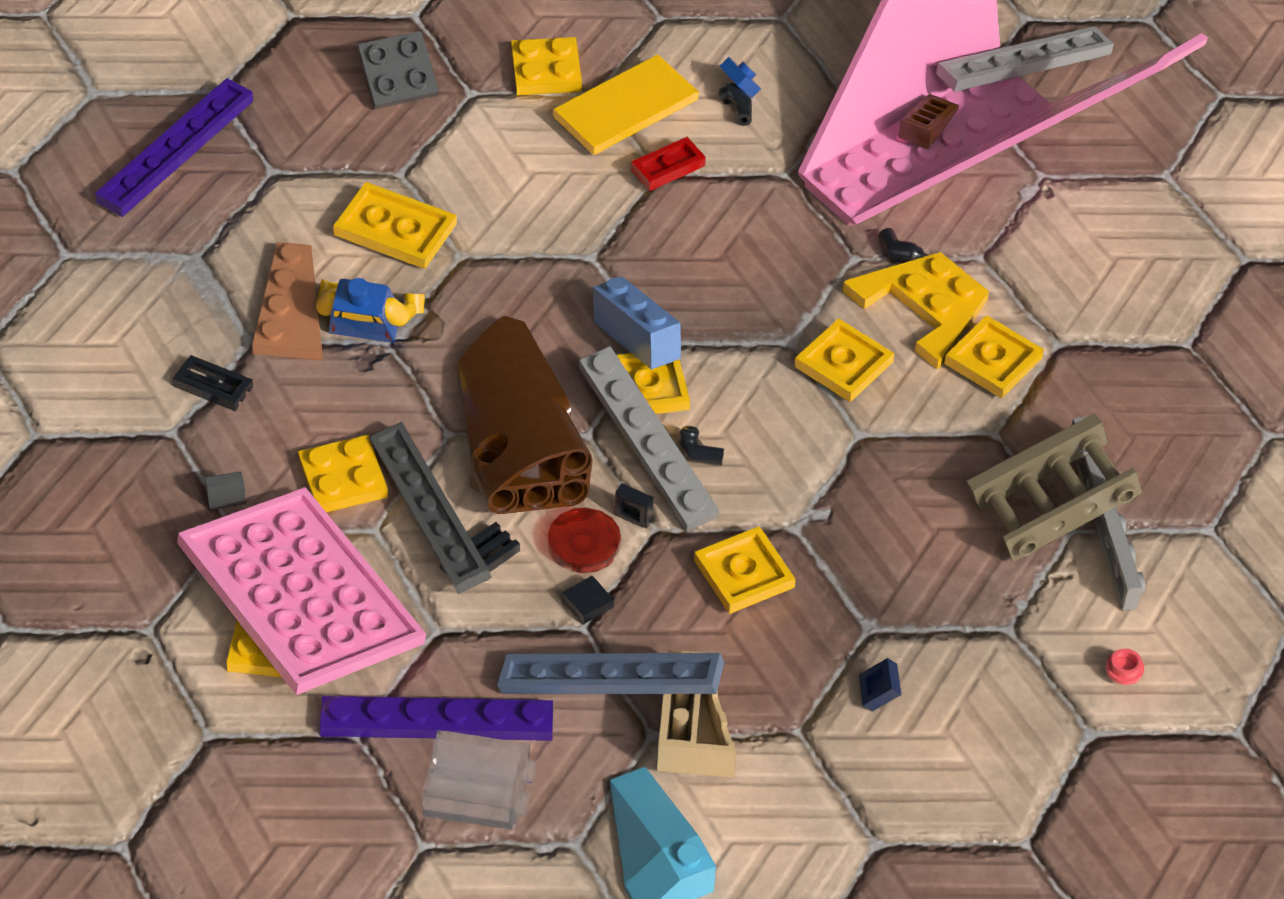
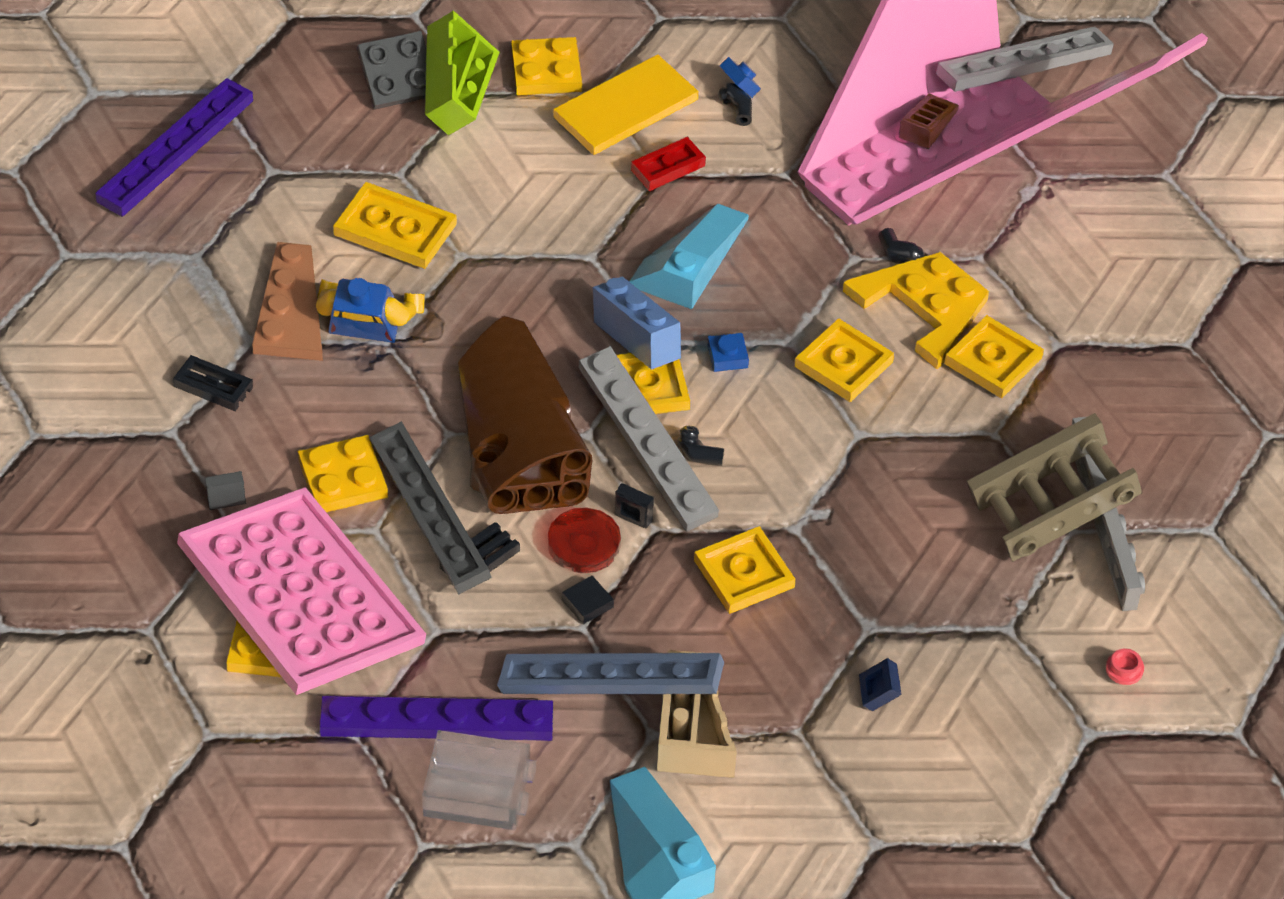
none -> lime wedge [425,10,500,135]
none -> medium azure wedge [629,204,749,309]
none -> blue plate [707,333,749,372]

